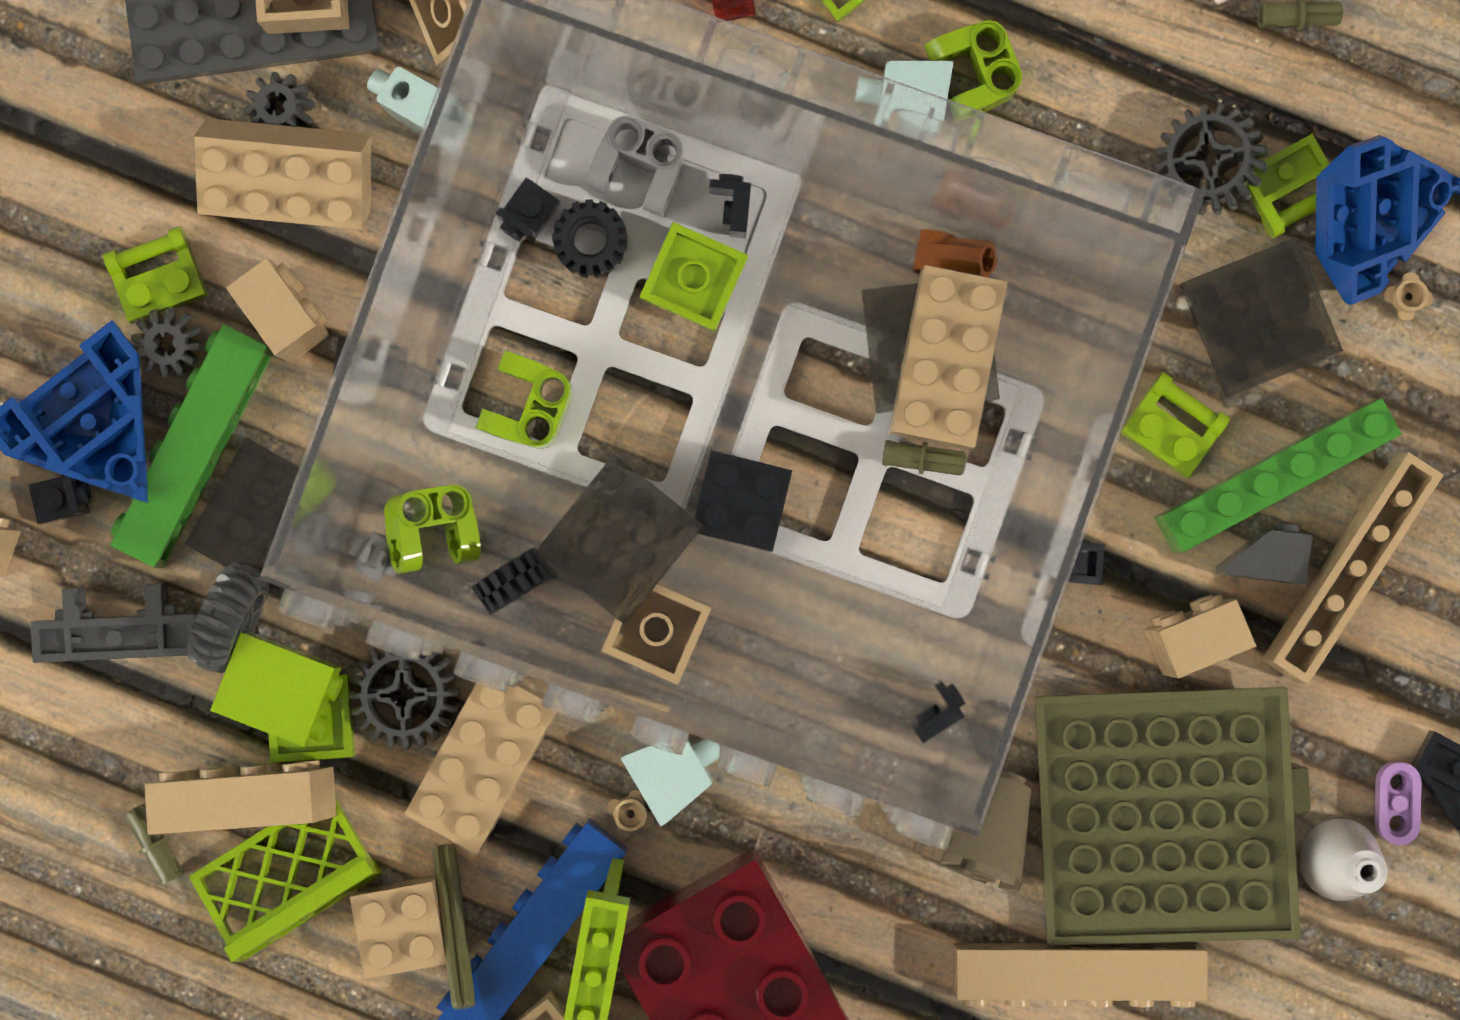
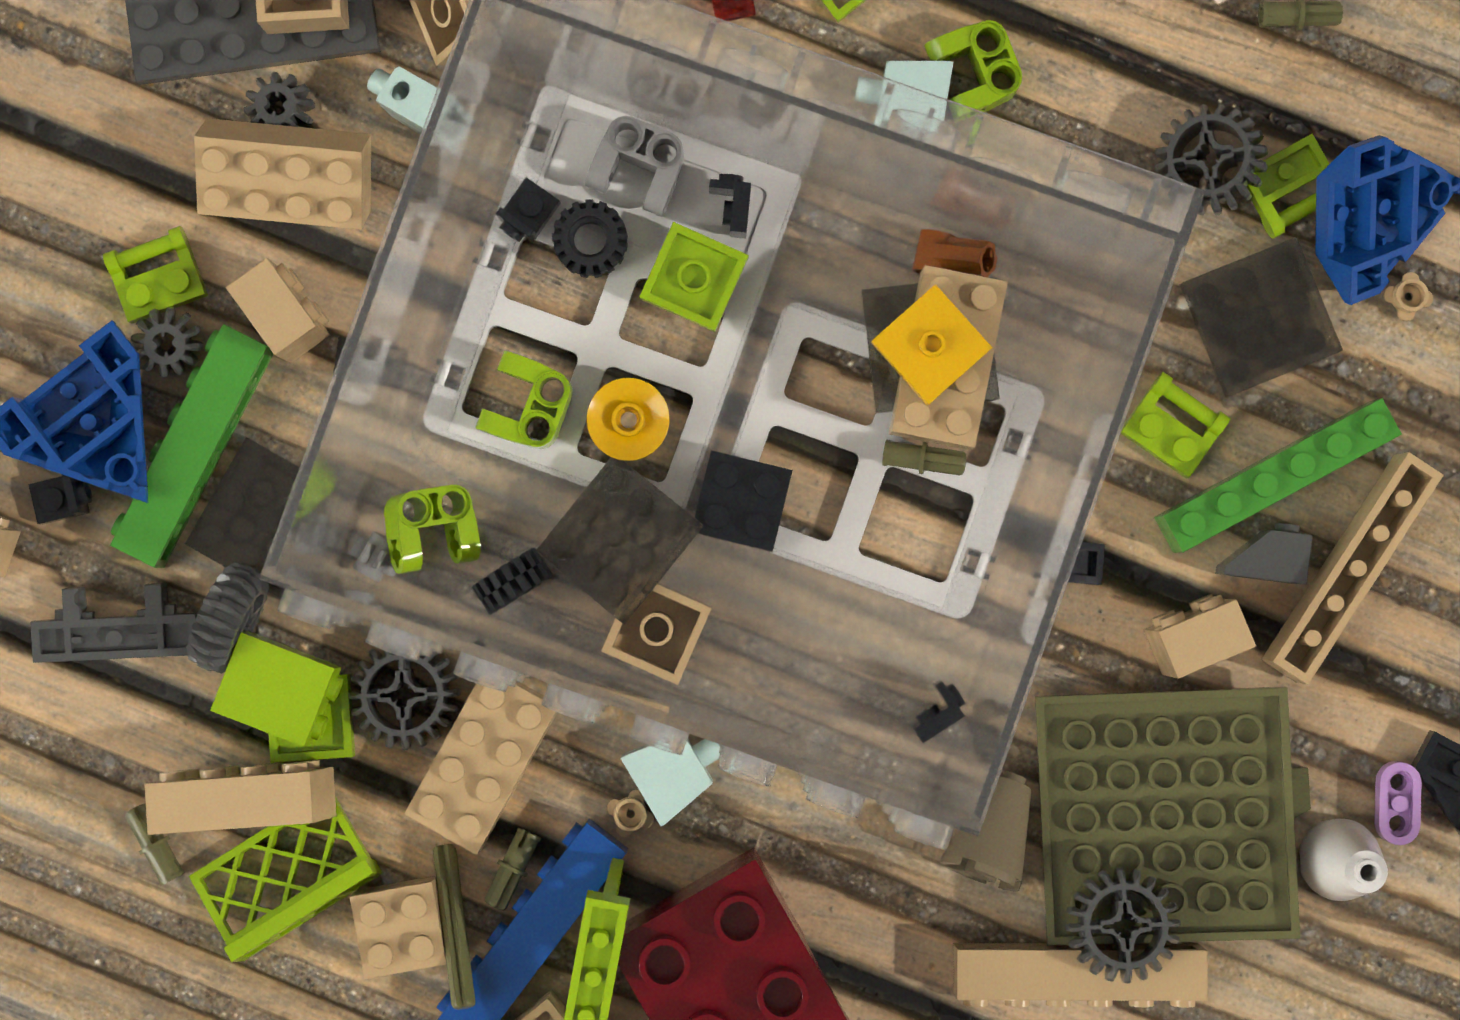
none -> olive axle [485,827,541,911]
none -> yellow dish [587,378,670,461]
none -> yellow plate [871,284,993,406]
none -> dark grey gear [1065,868,1181,983]

